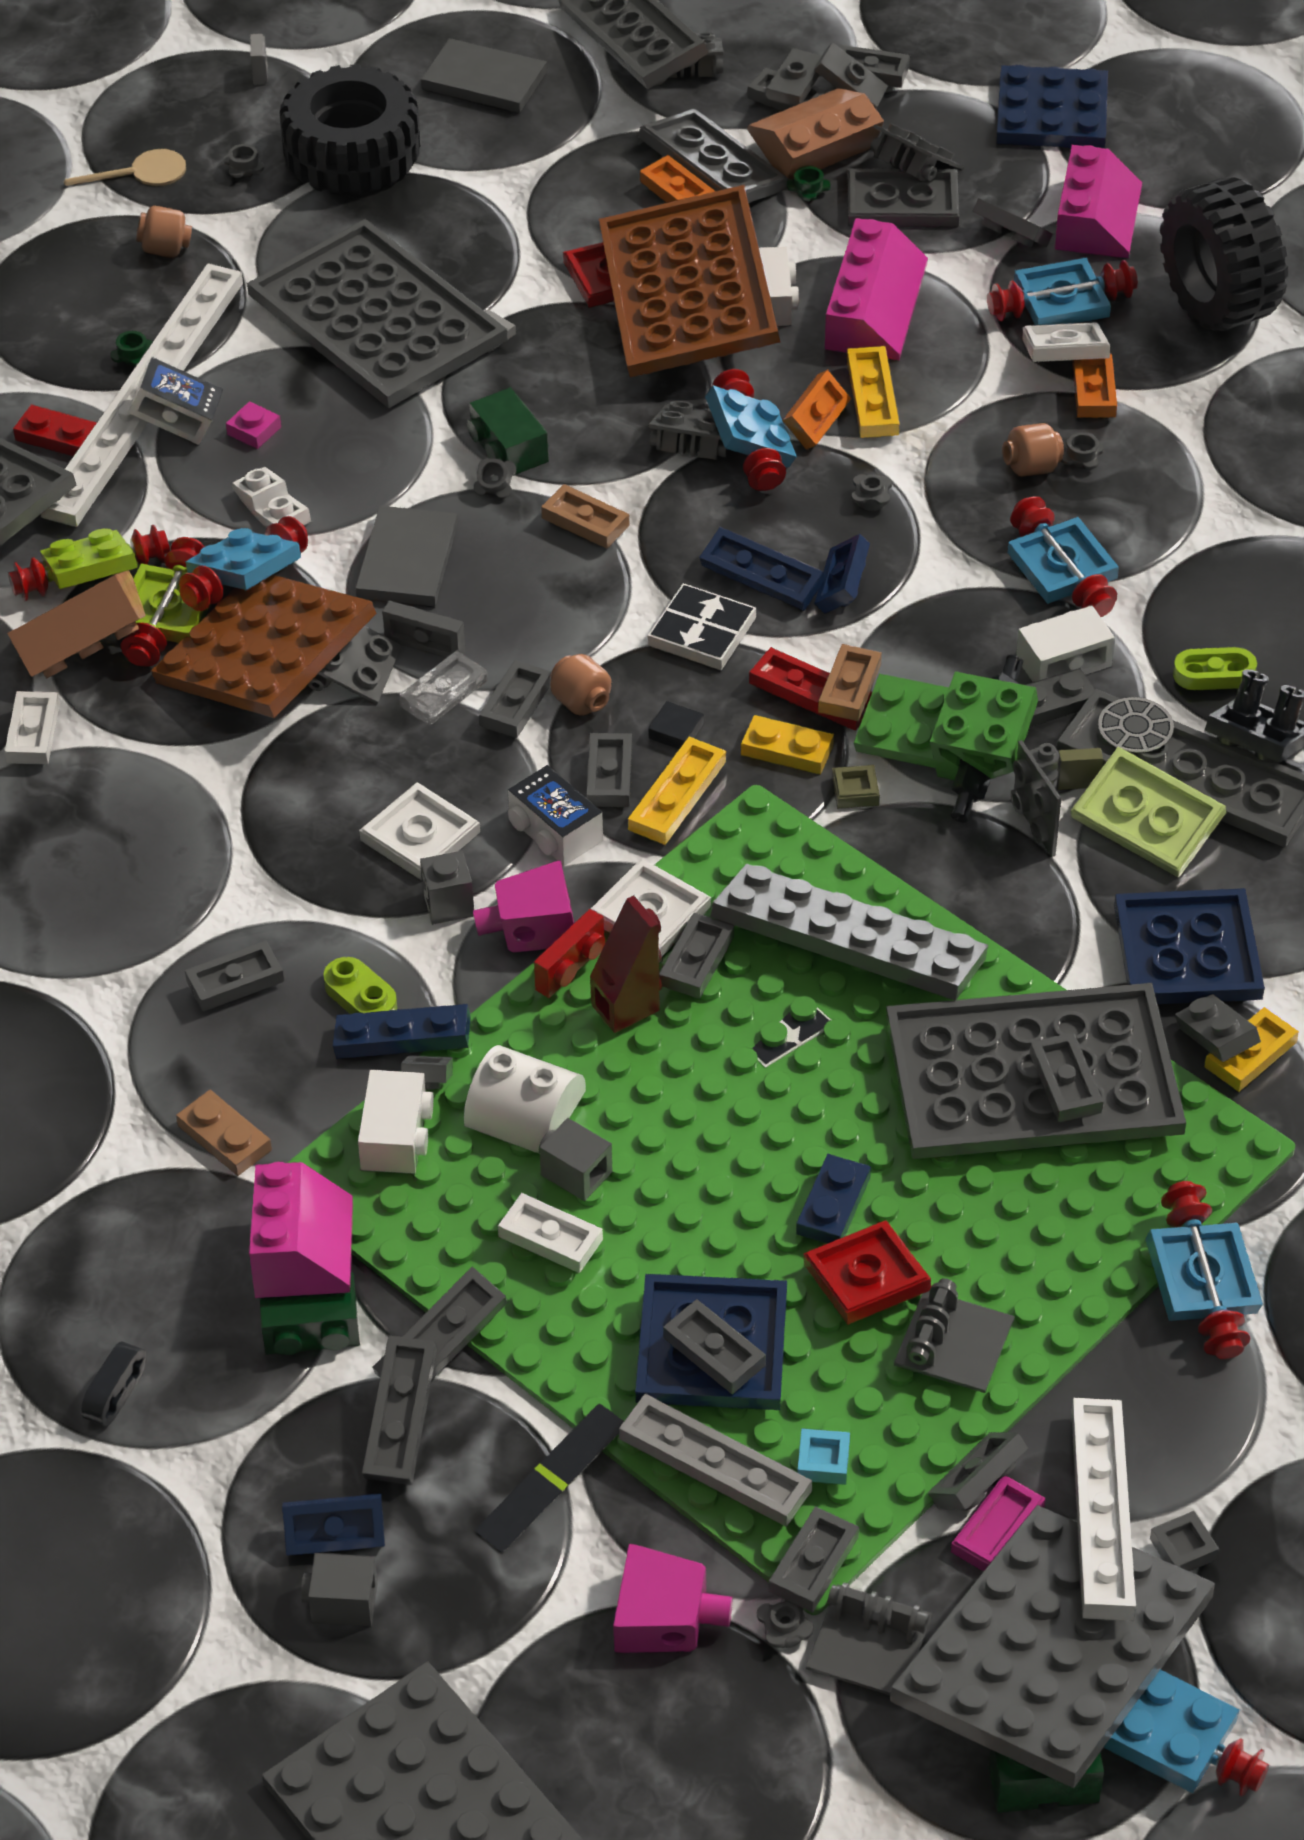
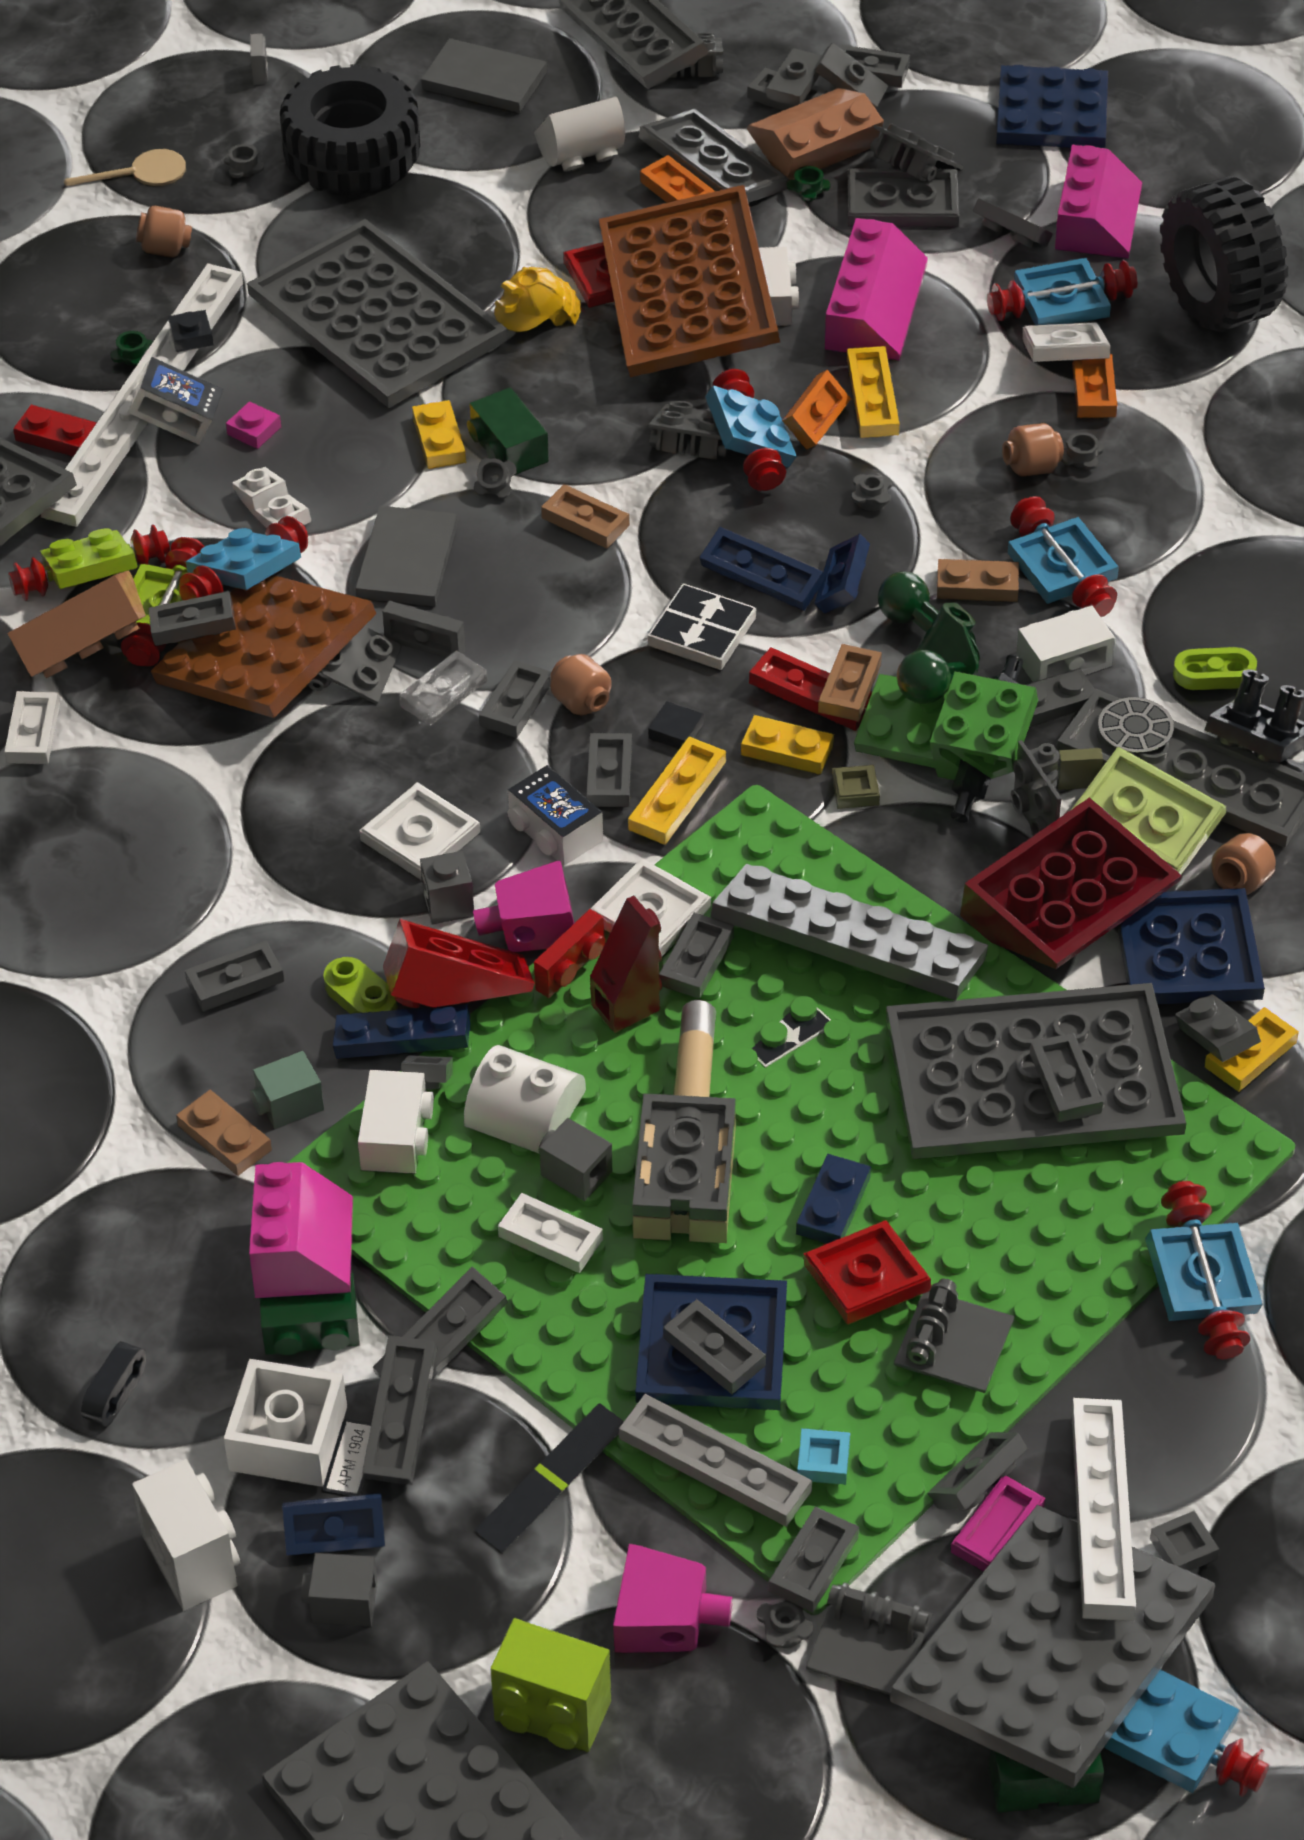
none -> white brick [132,1459,240,1611]
none -> dark grey plate [149,591,236,646]
none -> black plate [168,310,214,352]
none -> white brick [224,1359,347,1487]
none -> sand green brick [250,1051,324,1129]
none -> white sticker [323,1419,372,1496]
none -> red slope [383,919,535,1008]
none -> yellow plate [412,400,466,469]
none -> lime brick [490,1618,611,1752]
none -> yellow helmet [494,267,581,332]
none -> white brick [534,96,625,172]
none -> dark grey piece [633,1000,736,1243]
none -> dark green piece [878,571,980,704]
none -> medium nougat plate [937,559,1019,602]
none -> dark red slope [960,797,1182,969]
none -> nougat head [1211,833,1276,895]

